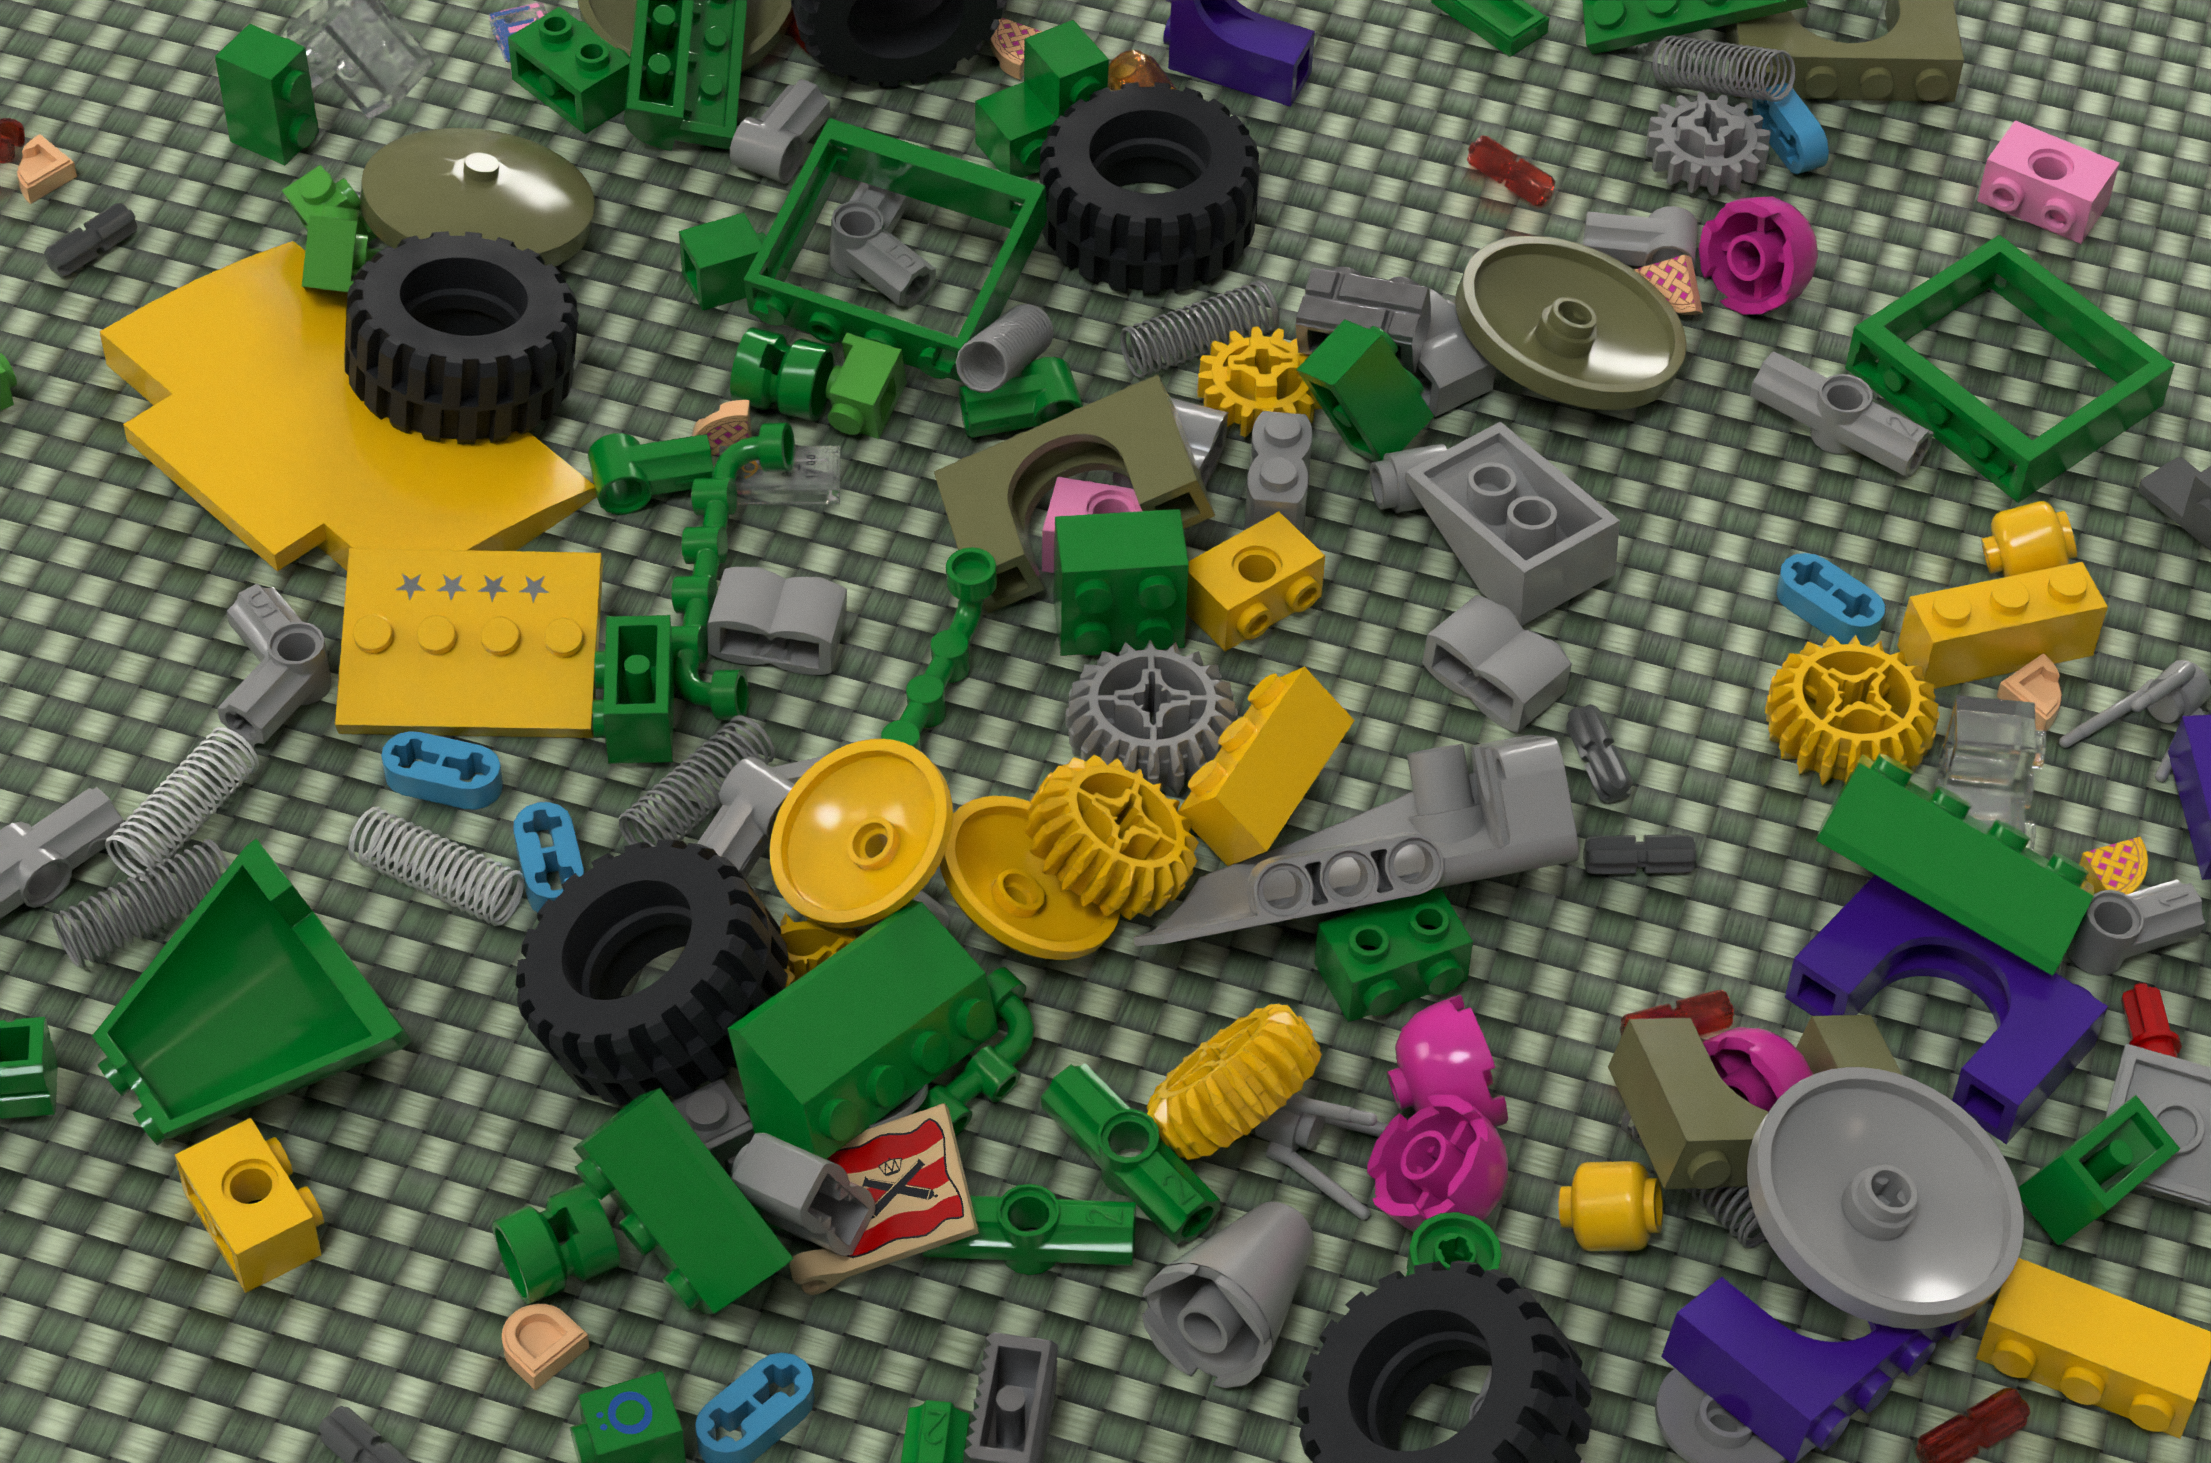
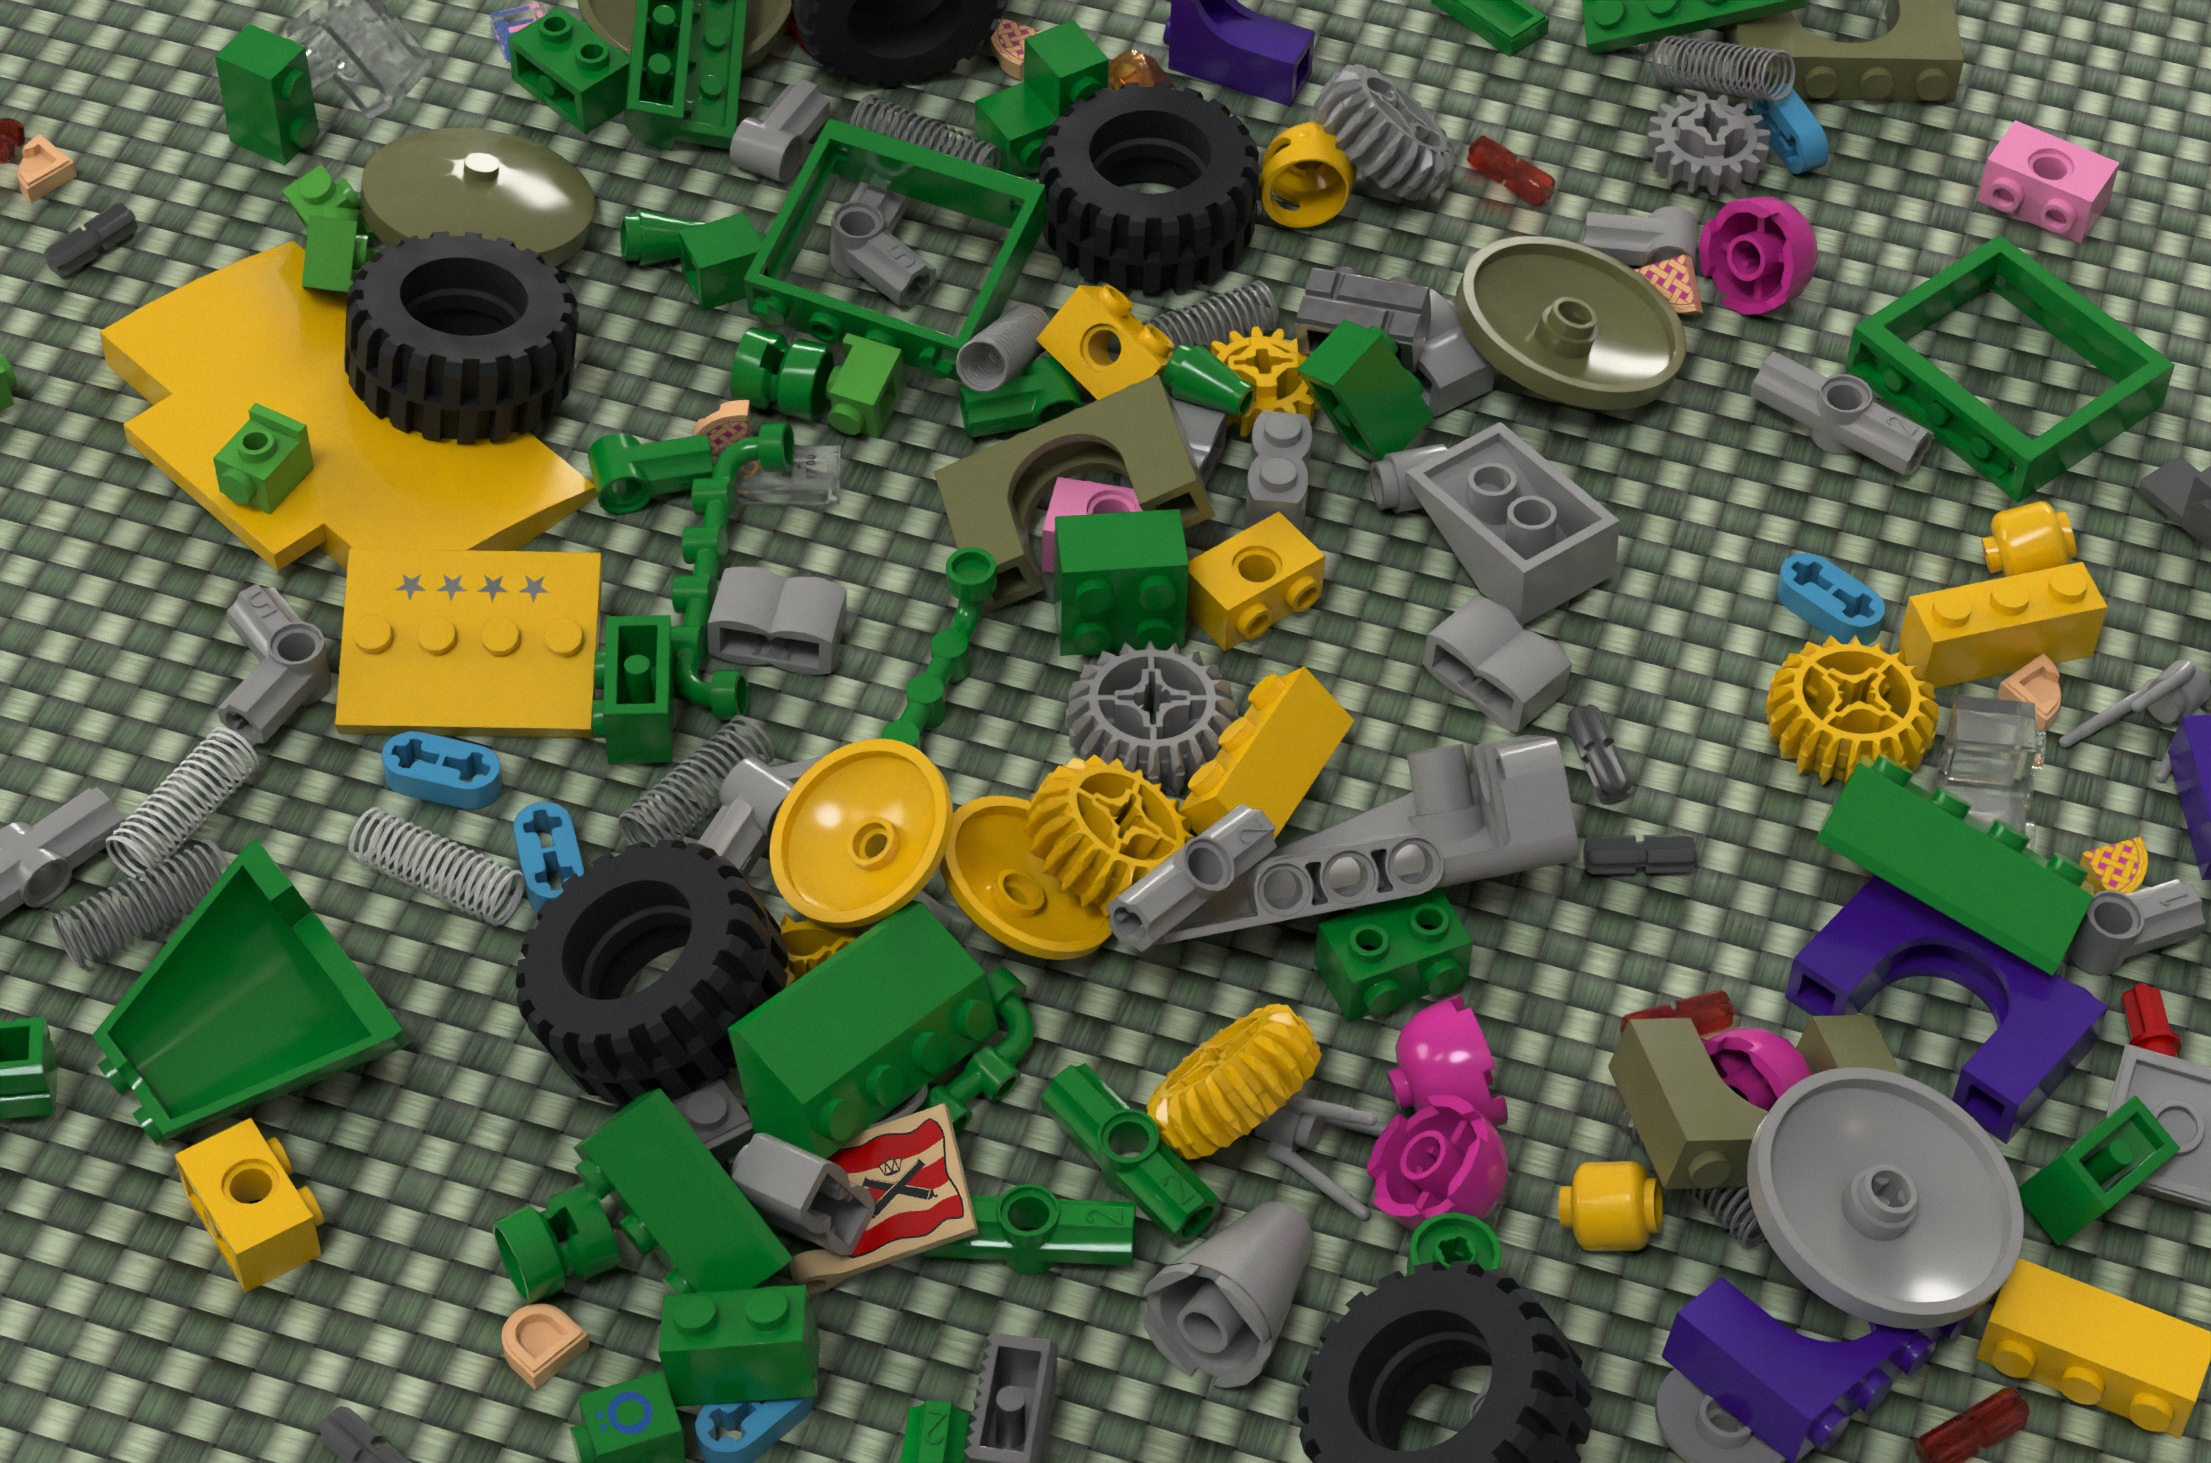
none -> bright green brick [213,403,314,514]
none -> green cone [620,209,705,267]
none -> green brick [658,1284,820,1407]
none -> light grey piece [850,94,1001,171]
none -> yellow brick [1036,285,1174,400]
none -> light grey piece [1106,803,1277,952]
none -> green cone [1162,343,1256,418]
none -> yellow helmet [1258,121,1357,228]
none -> light grey gear [1314,64,1457,201]

